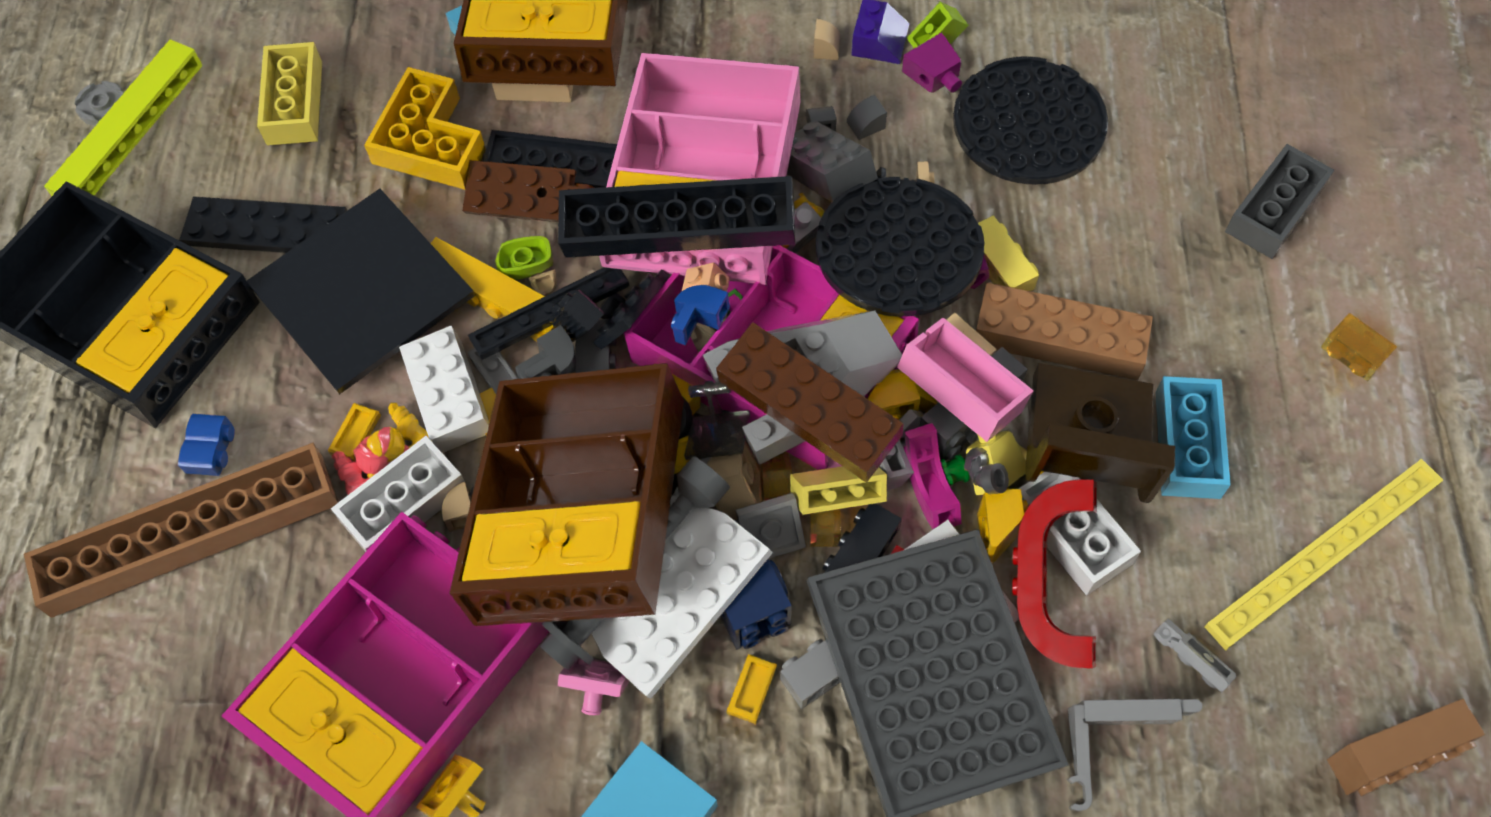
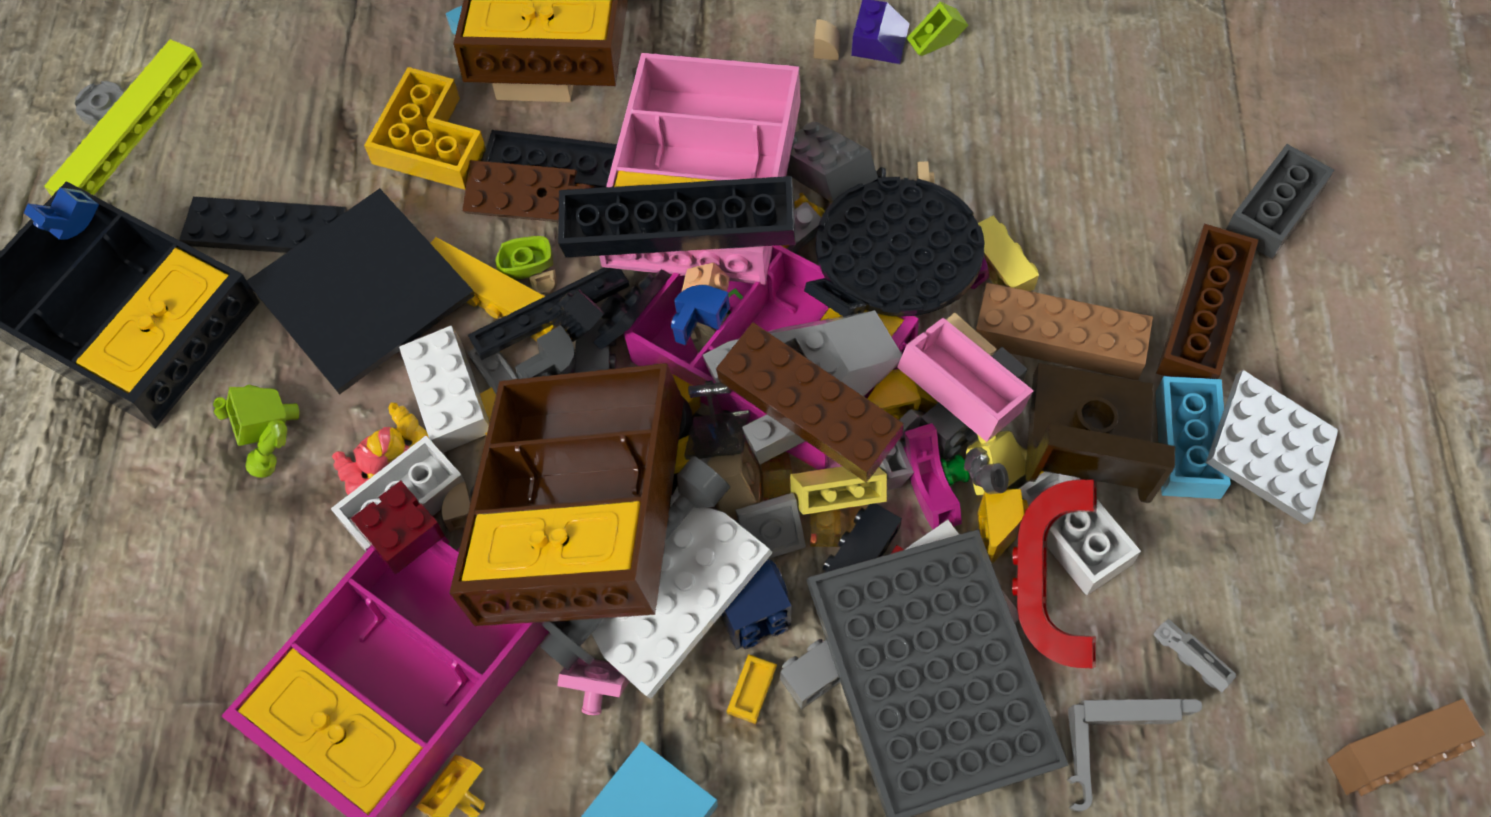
medium nougat brick [24,442,339,618] -> none
blue brick [178,414,235,476] -> none
light yellow brick [257,42,322,145] -> none
yellow tile [328,403,381,462] -> none
dark grey brick [805,106,837,132] -> none
dark grey brick [847,94,887,140] -> none
magenta torso [902,33,962,93] -> none
black tile [953,56,1108,185] -> none
light yellow plate [1204,459,1443,651] -> none
clear yellow brick [1321,313,1397,381] -> none
none -> blue brick [24,187,99,240]
none -> lime torso [213,385,299,478]
none -> dark red piece [350,480,445,575]
none -> black tile [804,278,866,317]
none -> reddish brown brick [1156,223,1258,379]
none -> plate [1206,370,1338,525]

